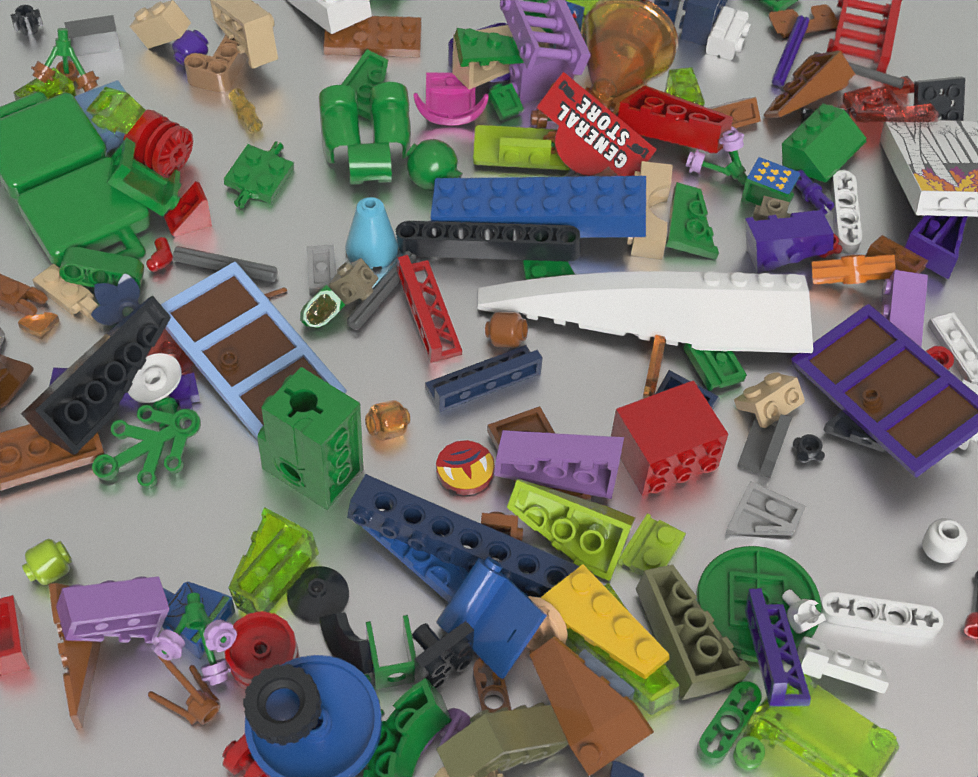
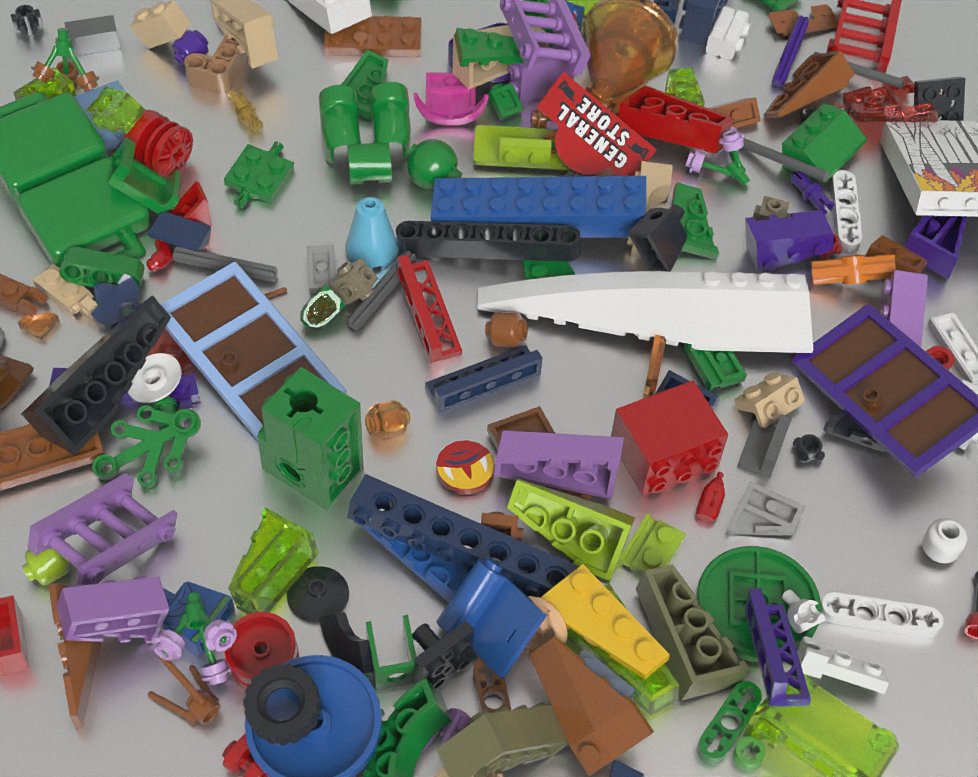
piece [741,157,800,207] -> none
none -> medium lavender fence [28,473,178,586]
none -> dark blue slope [148,212,211,252]
none -> black torso [628,205,687,272]
none -> red piece [696,472,725,523]
none -> dark grey bar [742,138,829,182]

